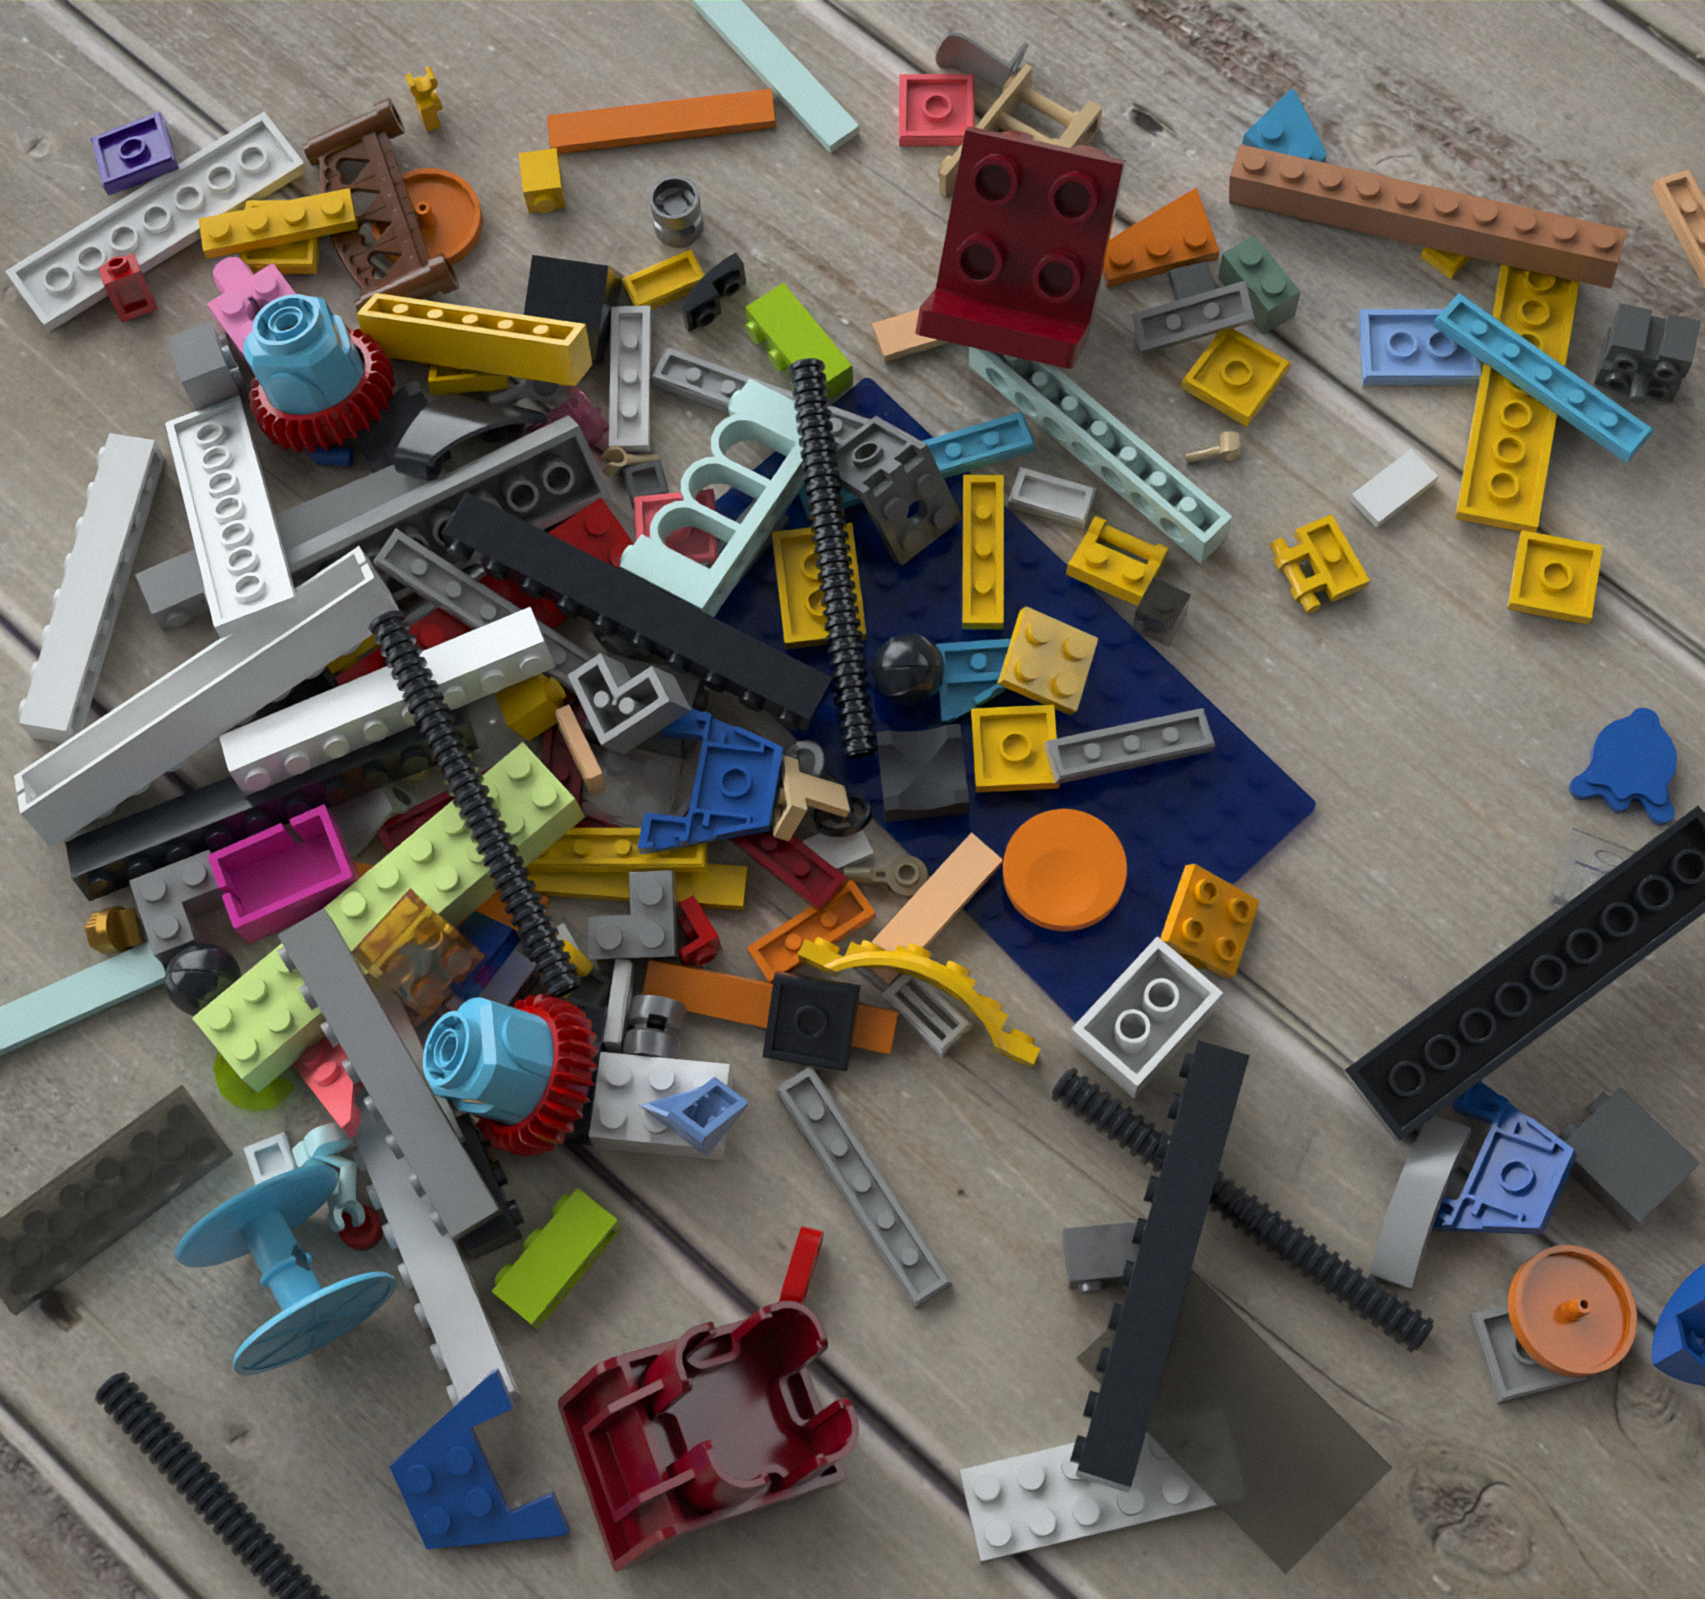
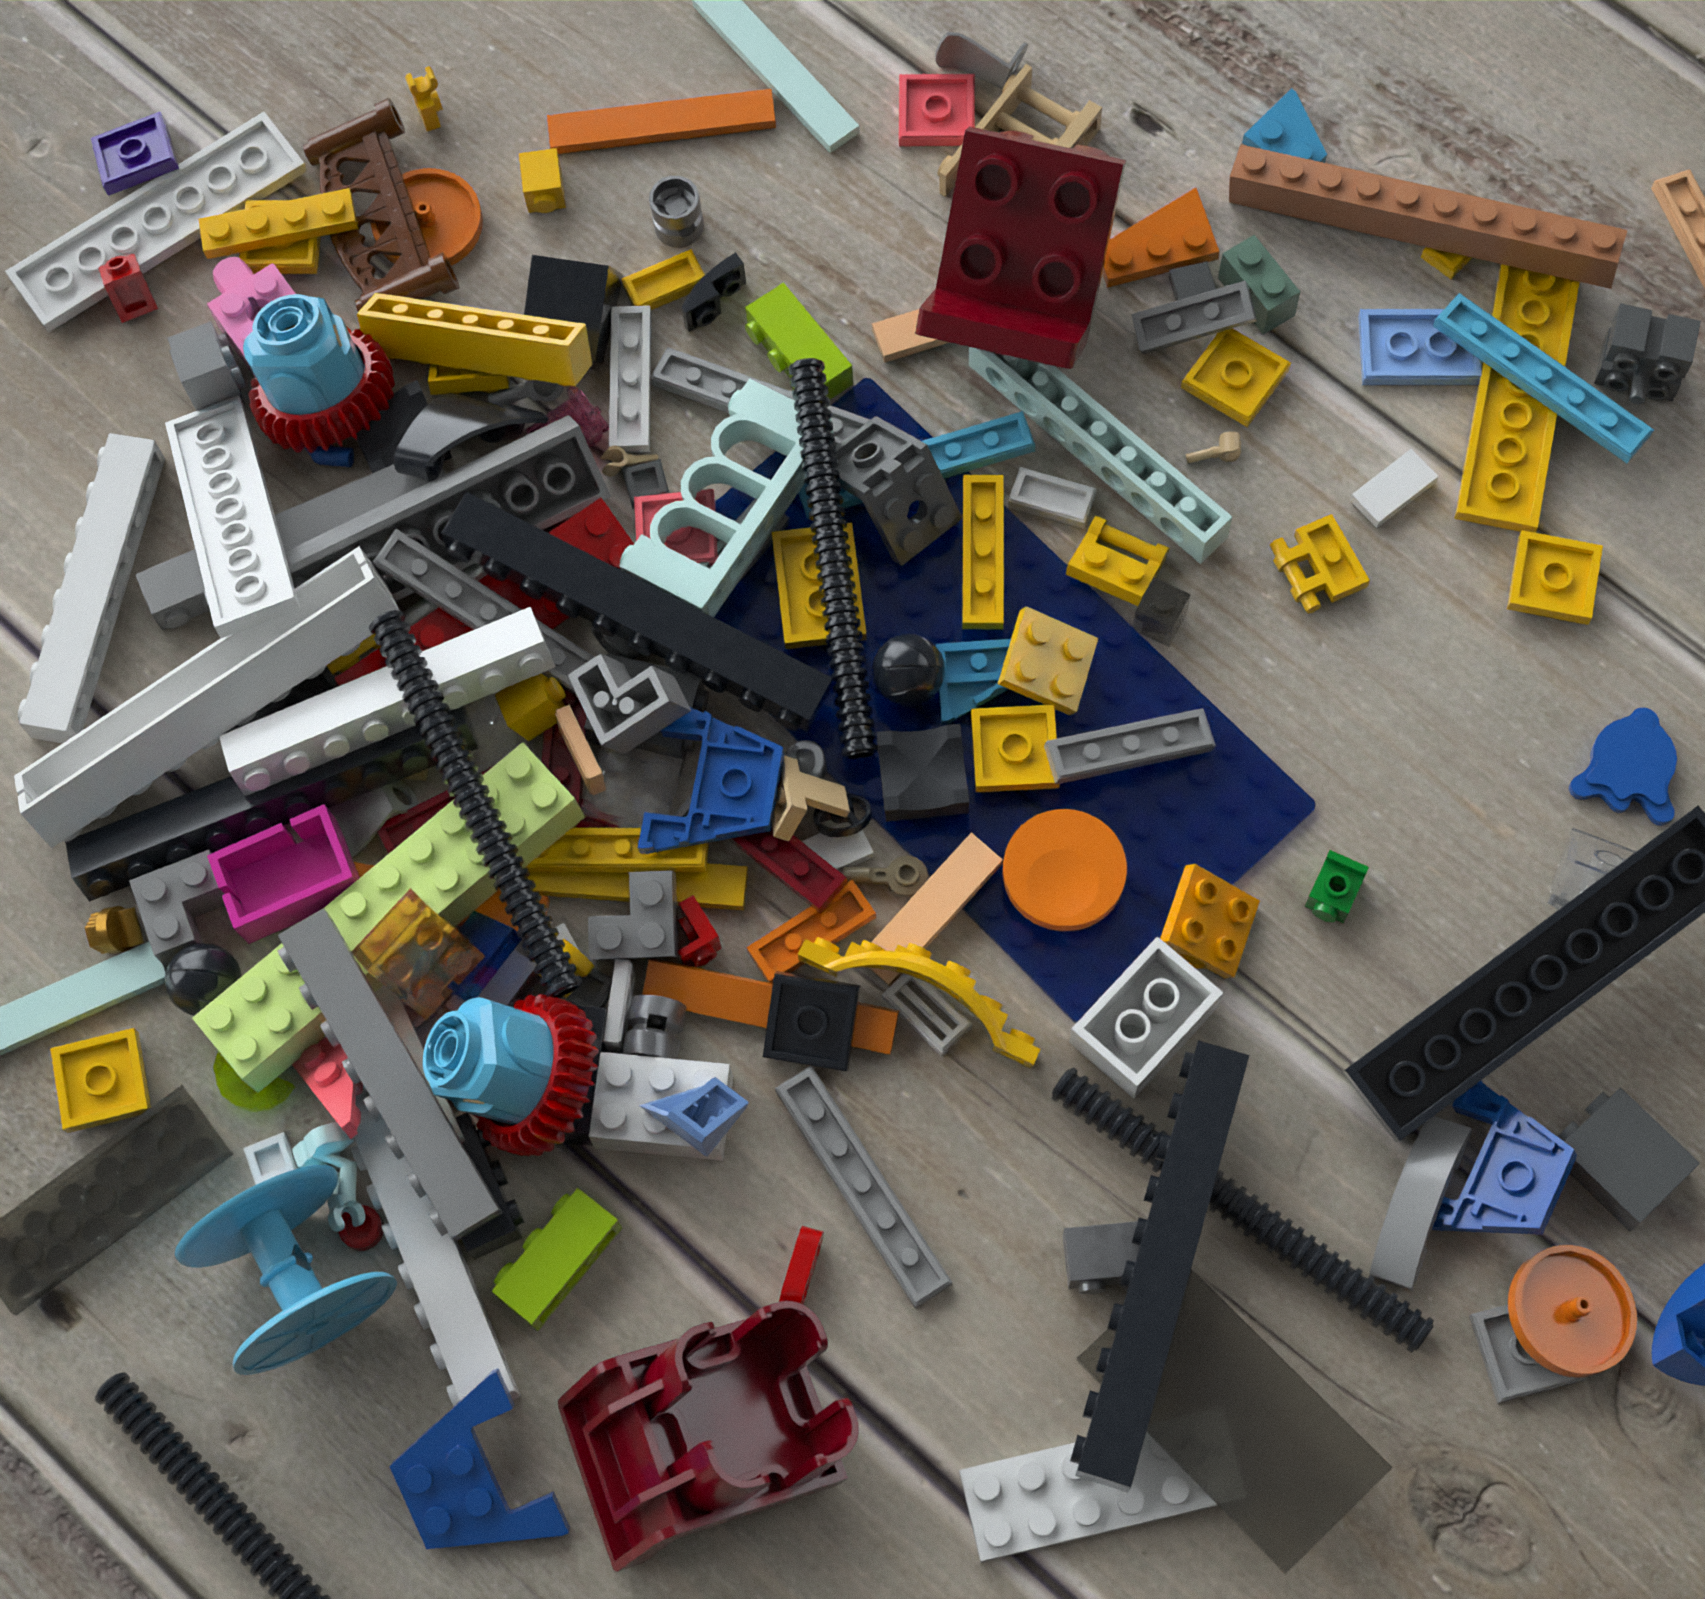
none -> yellow plate [50,1028,152,1133]
none -> green brick [1305,850,1369,924]

